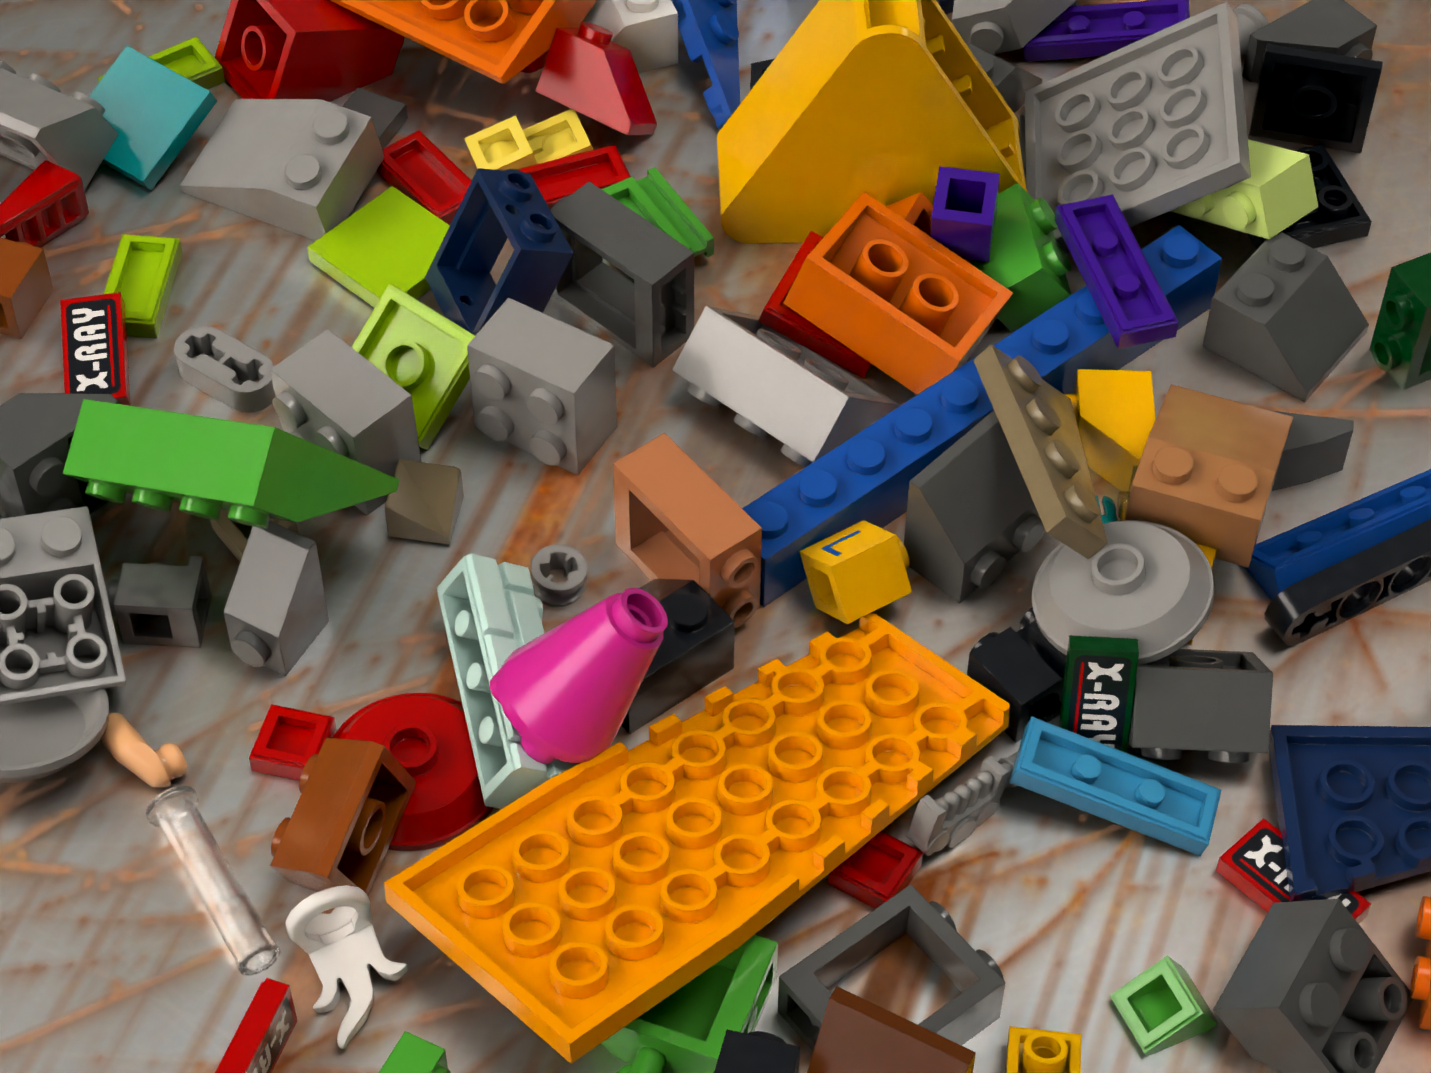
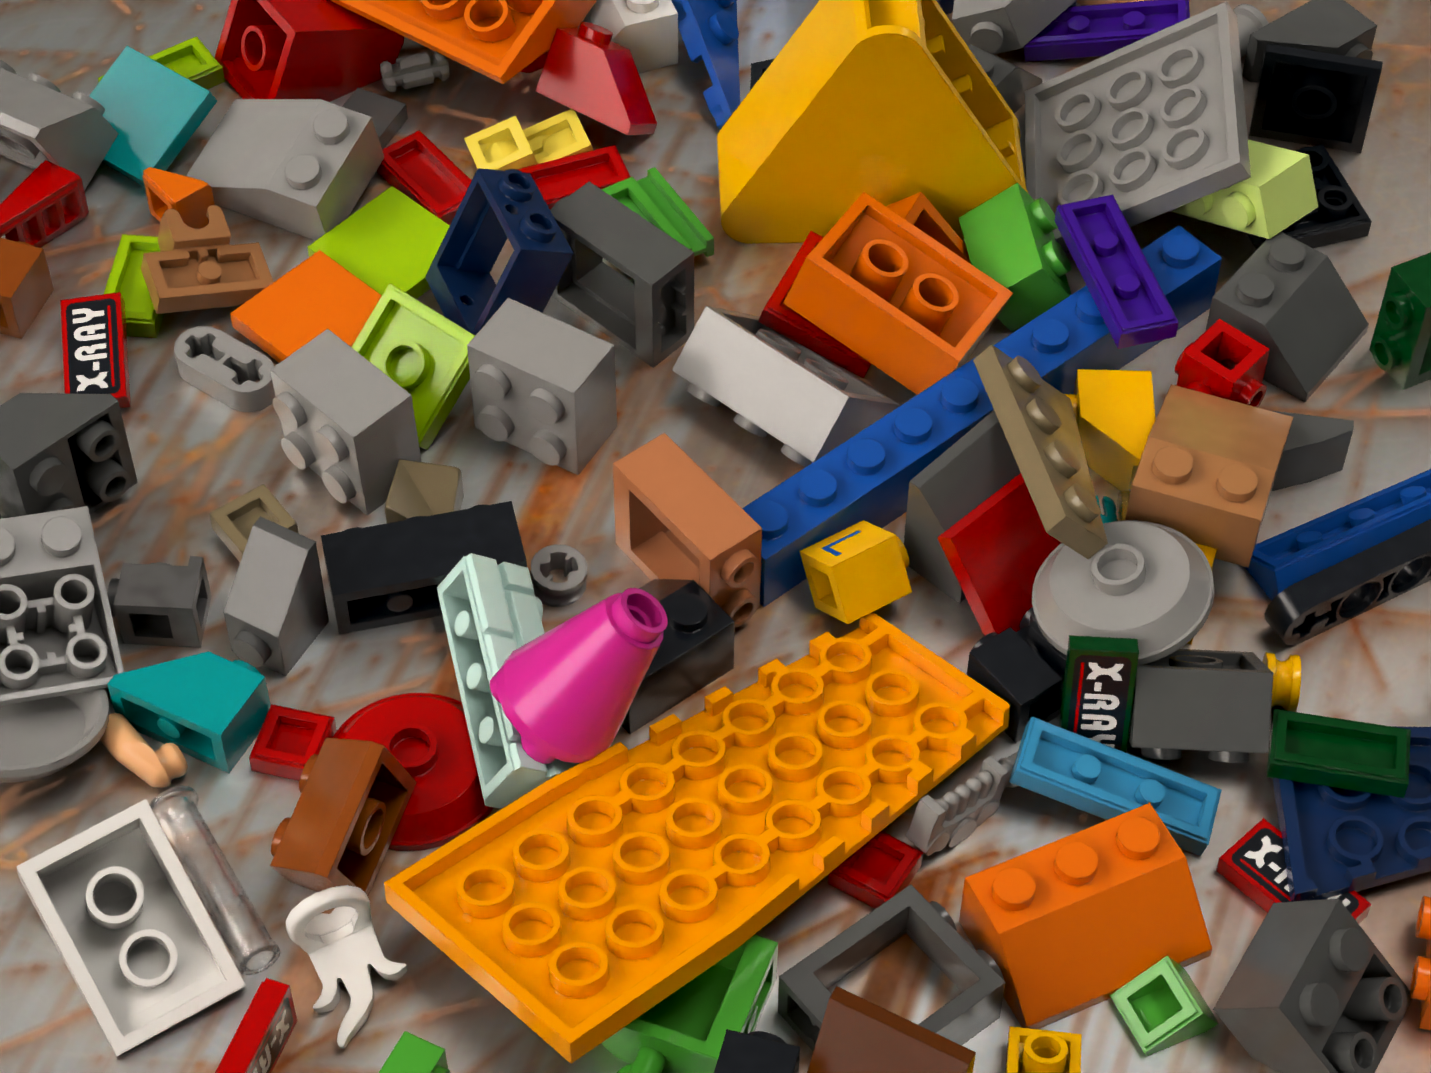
bright green slope [63,399,400,529] -> none
dark purple brick [930,166,1000,262] -> none
none -> white slope [16,799,246,1057]
none -> teal slope [107,651,271,773]
none -> medium nougat plate [141,205,273,314]
none -> orange slope [142,167,215,229]
none -> orange tile [230,250,382,363]
none -> black brick [321,501,527,635]
none -> light grey piece [380,51,449,92]
none -> red tile [937,473,1062,636]
none -> orange slope [959,803,1212,1029]
none -> red brick [1175,318,1270,407]
none -> yellow bush [1262,652,1301,712]
none -> dark green tile [1266,709,1411,798]

